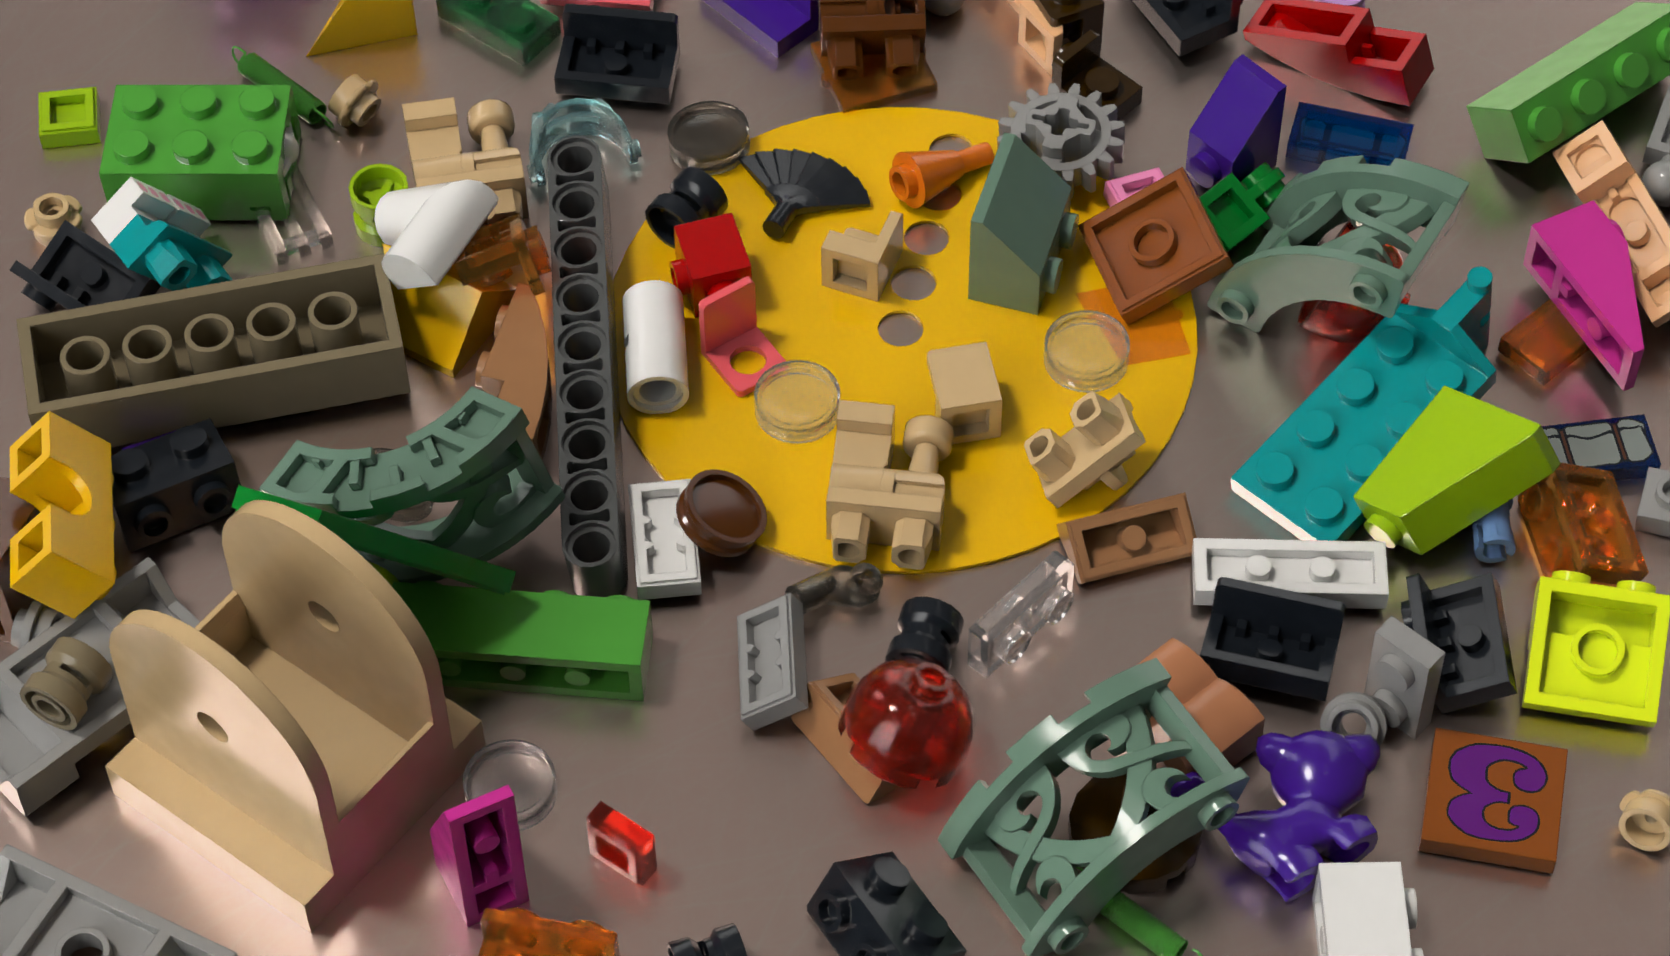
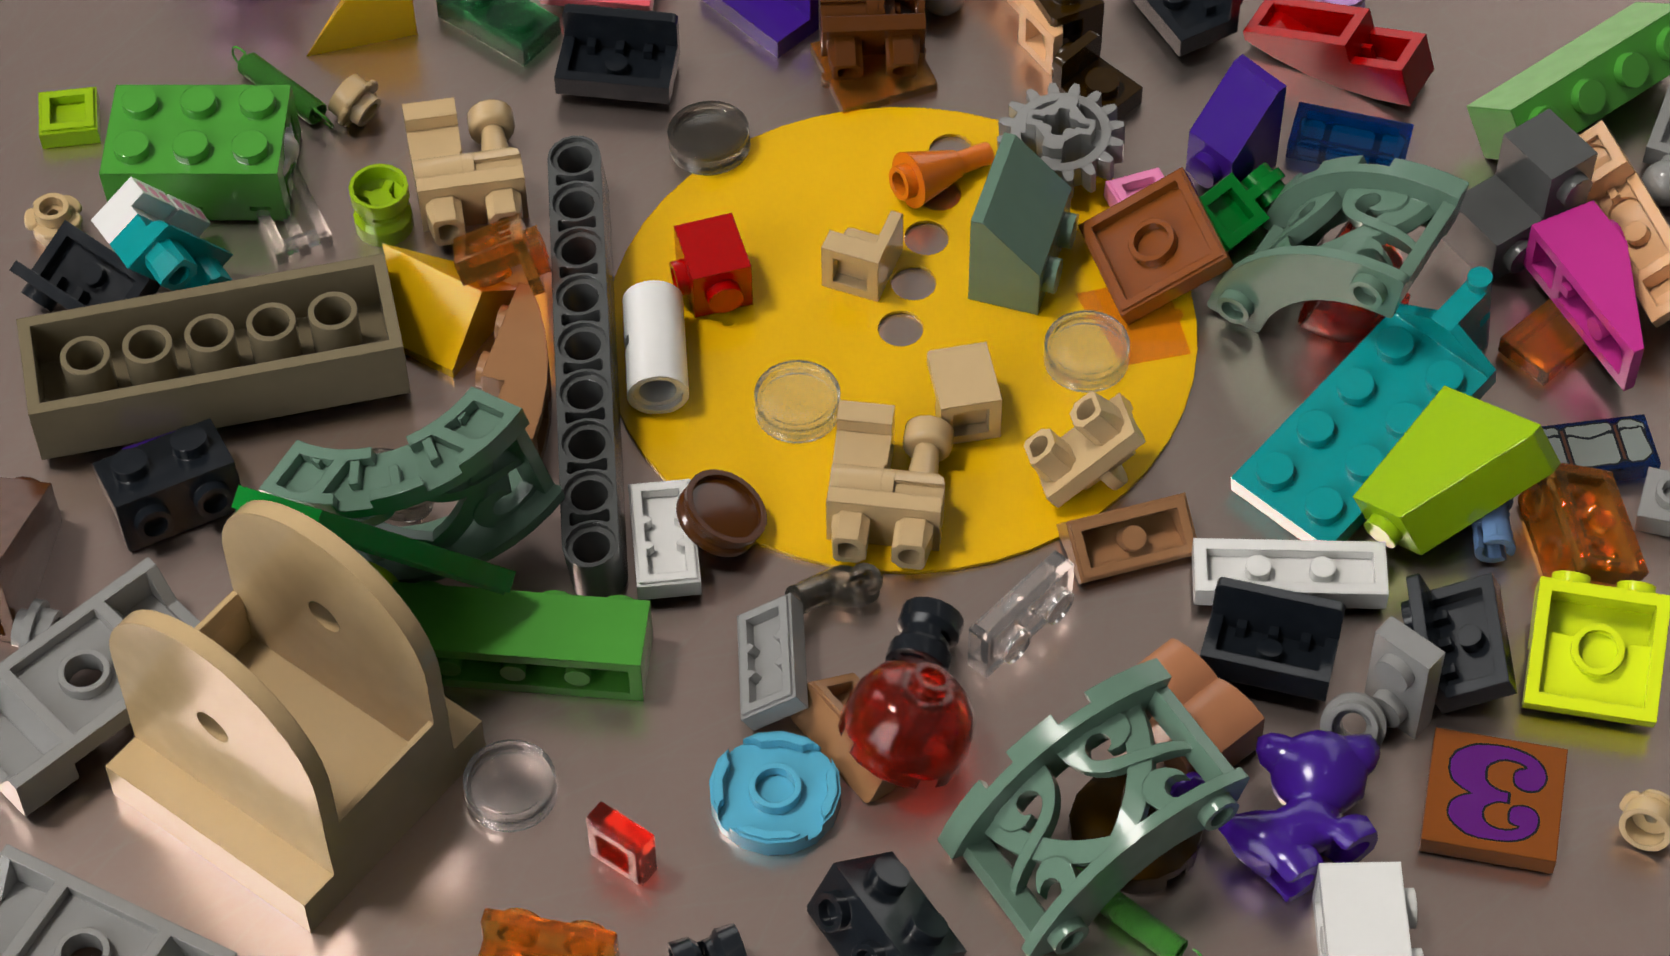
yellow arch [10,411,117,619] -> none
dark tan wheel [19,636,113,730] -> none
white brick [374,179,499,290] -> none
dark pink slope [430,784,530,927] -> none
clear light blue helmet [527,97,642,187] -> none
black wheel [645,167,728,249] -> none
coral bracket [698,276,788,397] -> none
black hand [738,149,870,239] -> none
none -> medium azure tile [709,731,841,856]
none -> dark grey brick [1442,109,1598,283]

